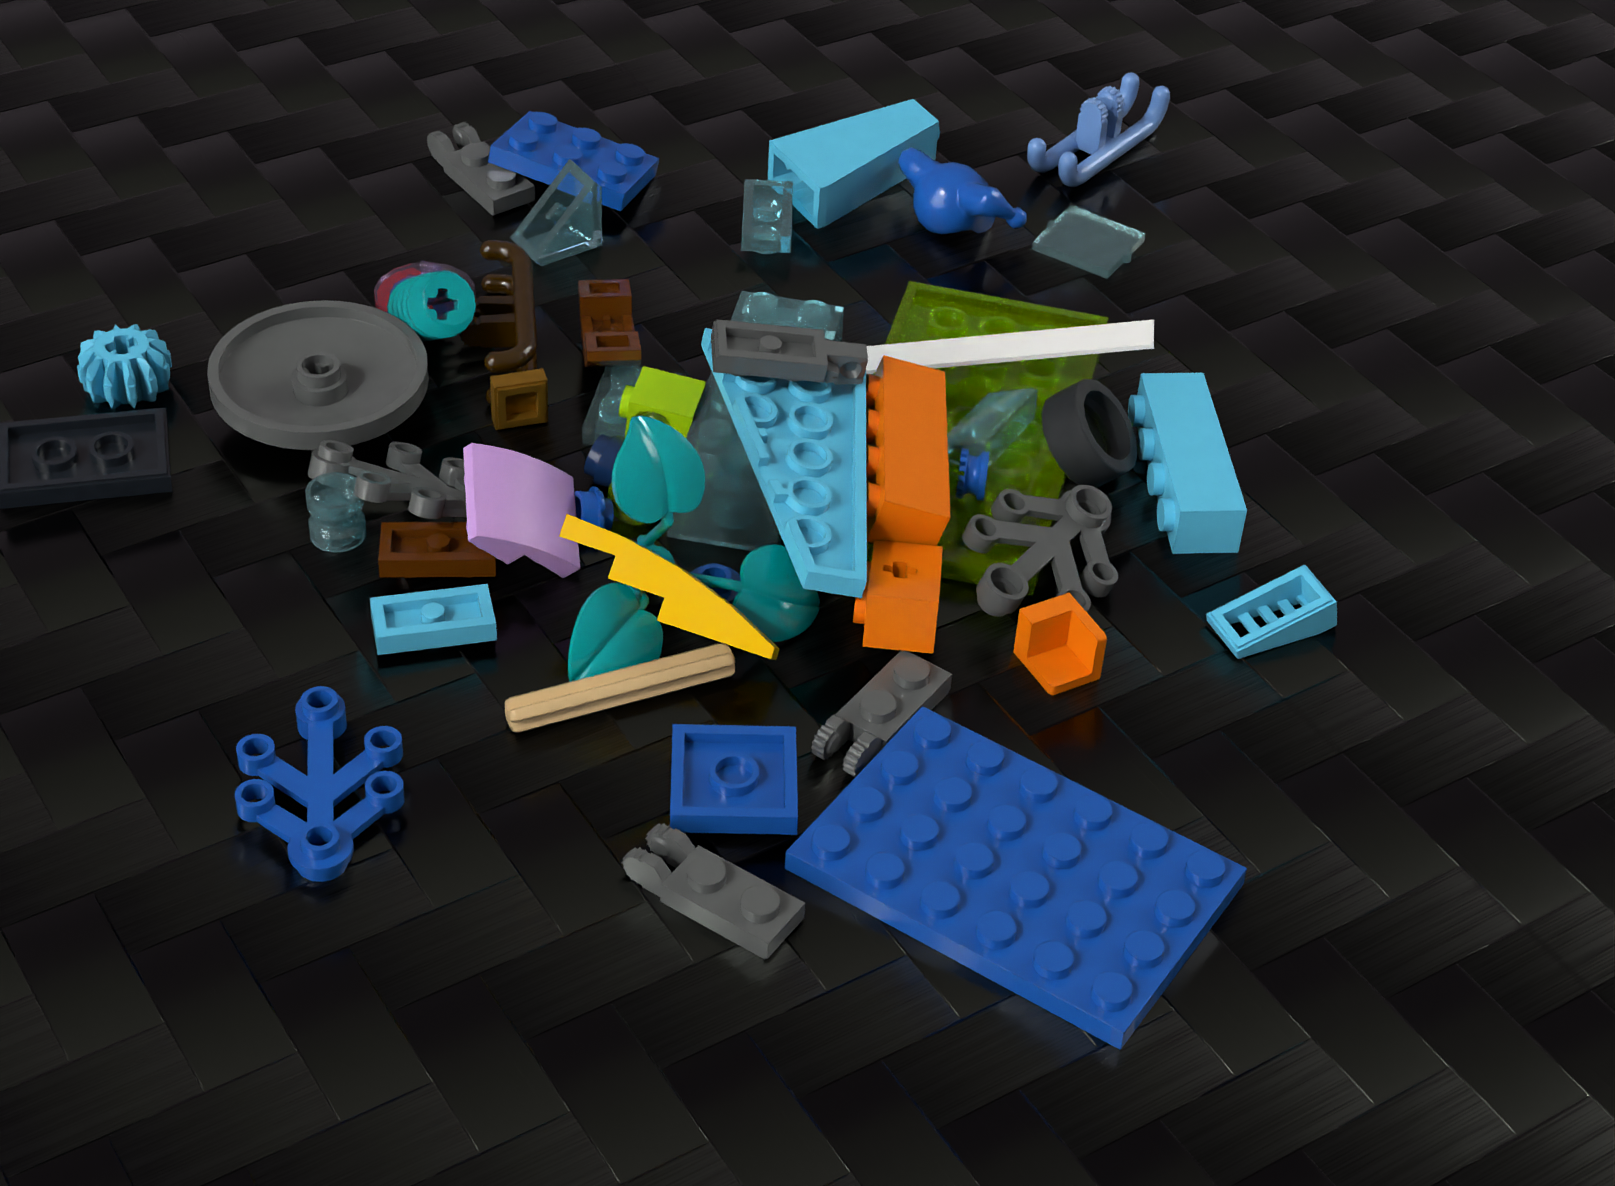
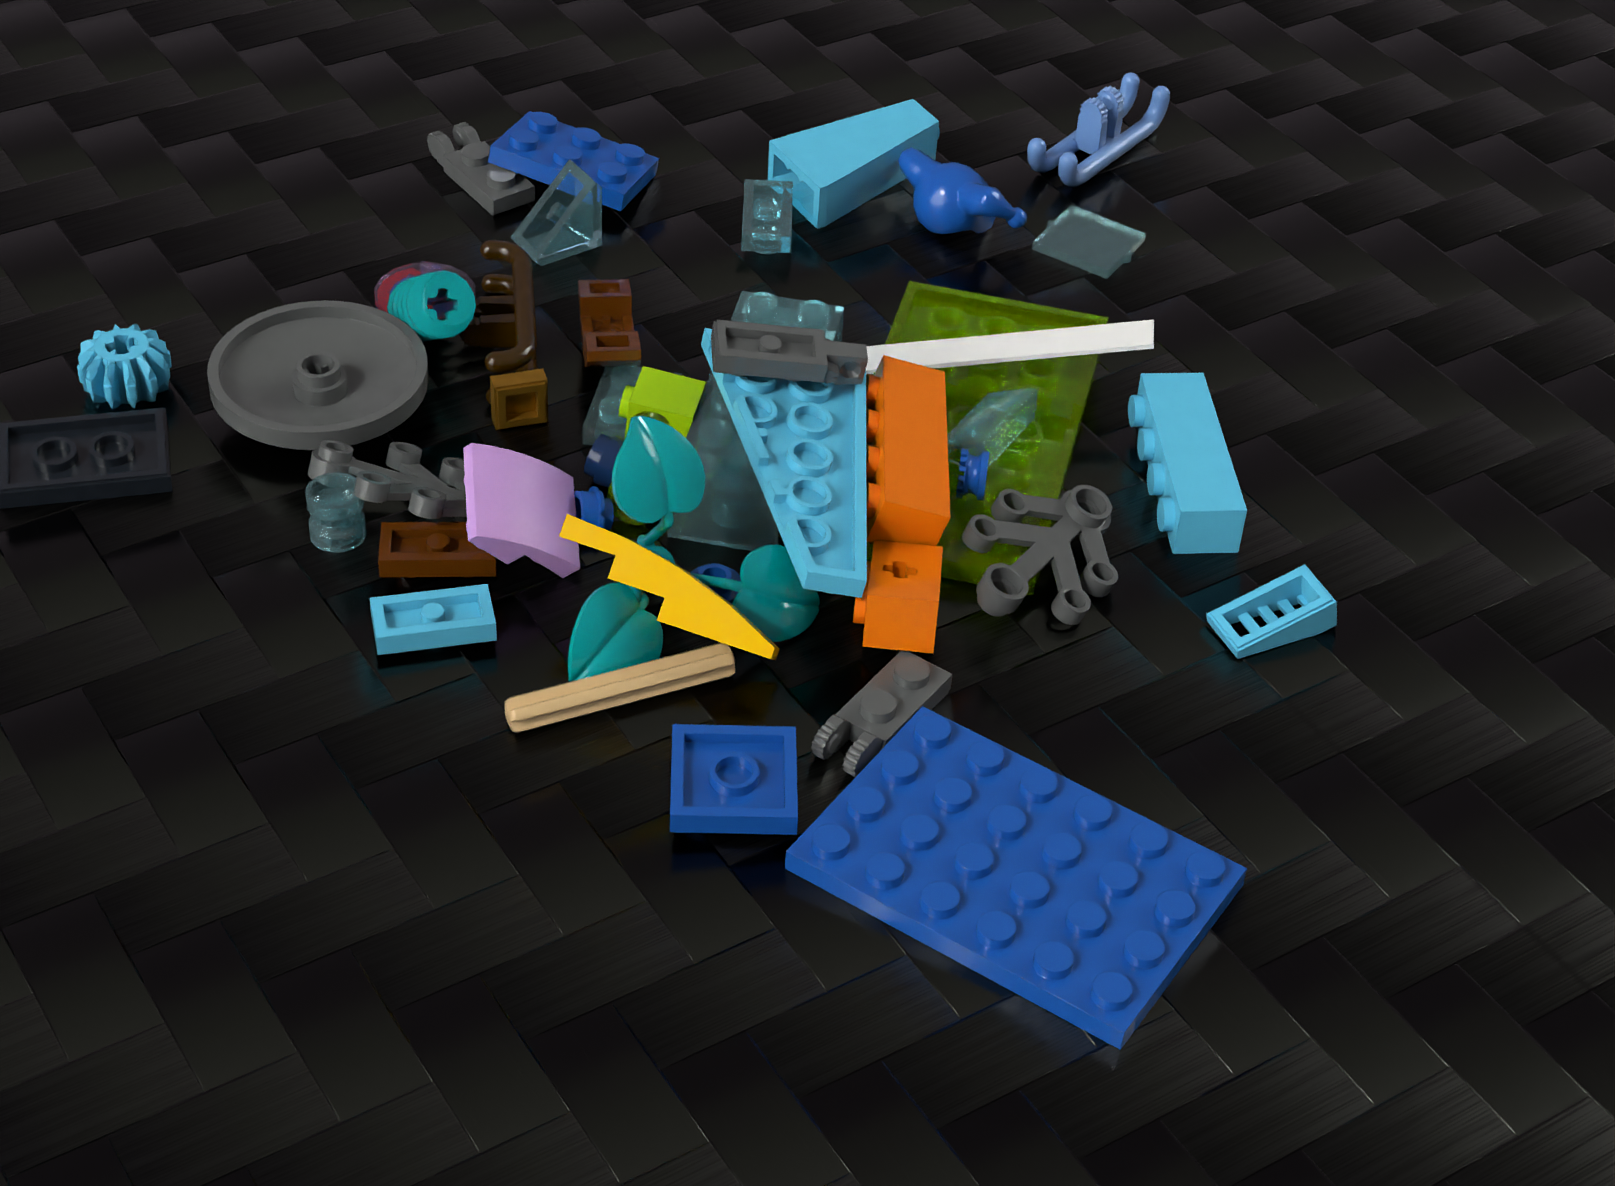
blue plant [235,686,405,882] -> none
dark grey hinge [621,823,805,960] -> none
orange panel [1013,592,1107,695] -> none
black tyre [1041,379,1137,488] -> none

